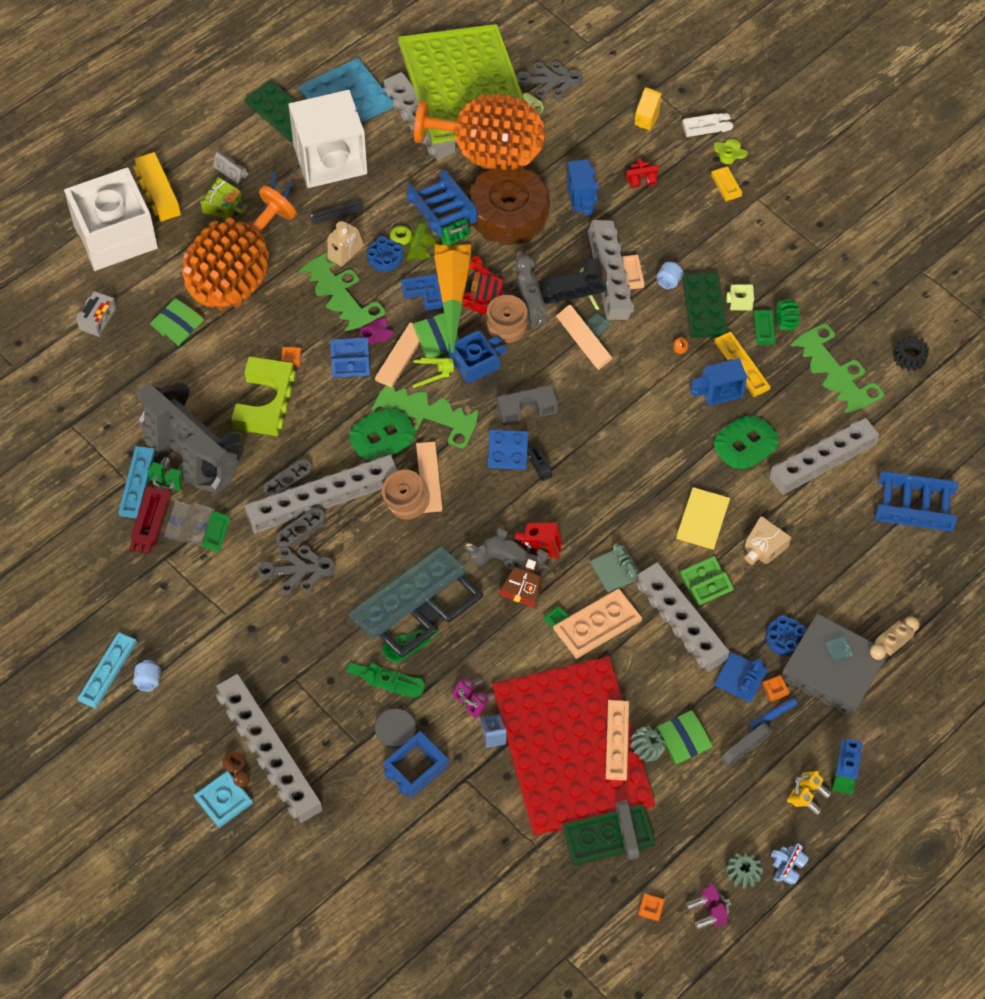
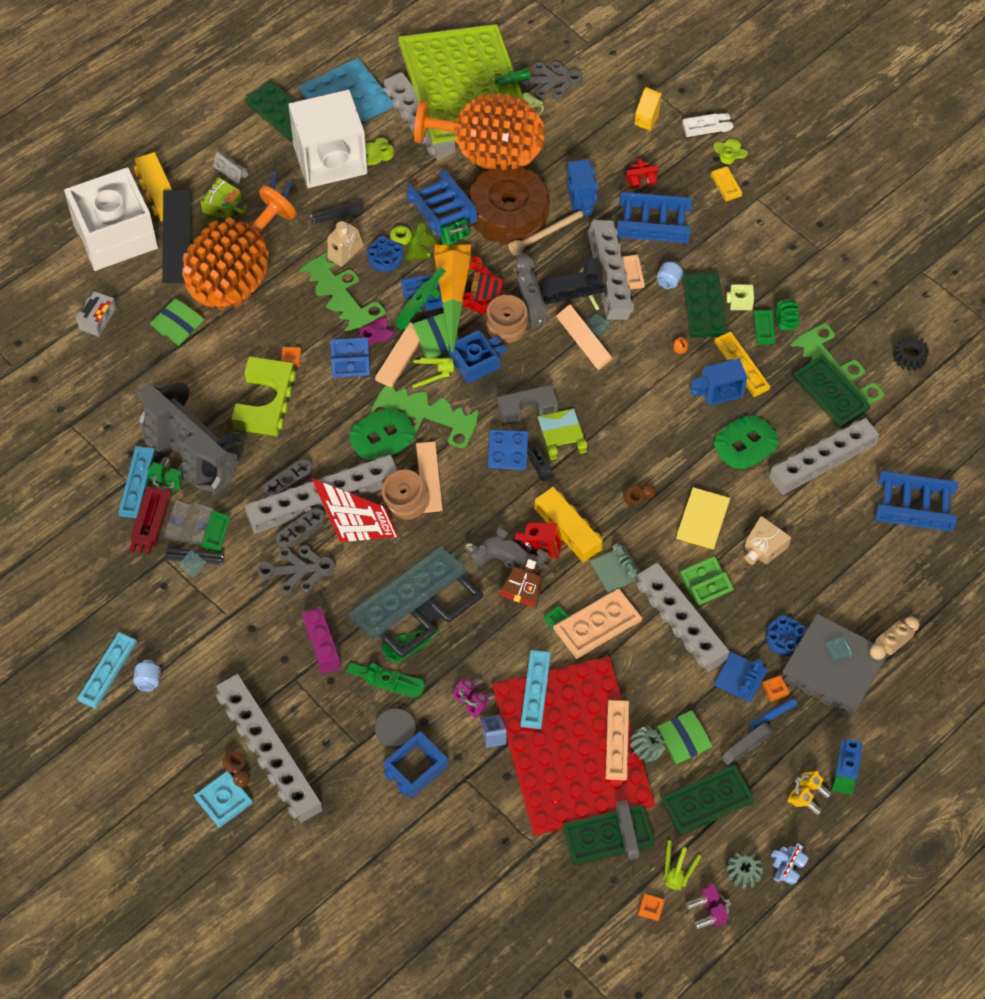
none -> black sticker [162,190,190,283]
none -> black axle [165,548,224,565]
none -> clear light blue tile [179,550,207,578]
none -> magenta arch [302,606,340,674]
none -> sticker [311,478,398,542]
none -> lime plate [365,138,394,165]
none -> green piece [396,267,446,330]
none -> green pin [495,68,531,88]
none -> tan piece [508,211,583,256]
none -> medium azure tile [521,650,551,729]
none -> yellow brick [534,487,603,563]
none -> lime flag [537,409,587,460]
none -> blue fence [617,192,692,243]
none -> reddish brown plate [623,484,656,506]
none -> dark green plate [660,765,755,836]
none -> lime plant [663,840,701,890]
none -> dark green plate [793,354,871,429]

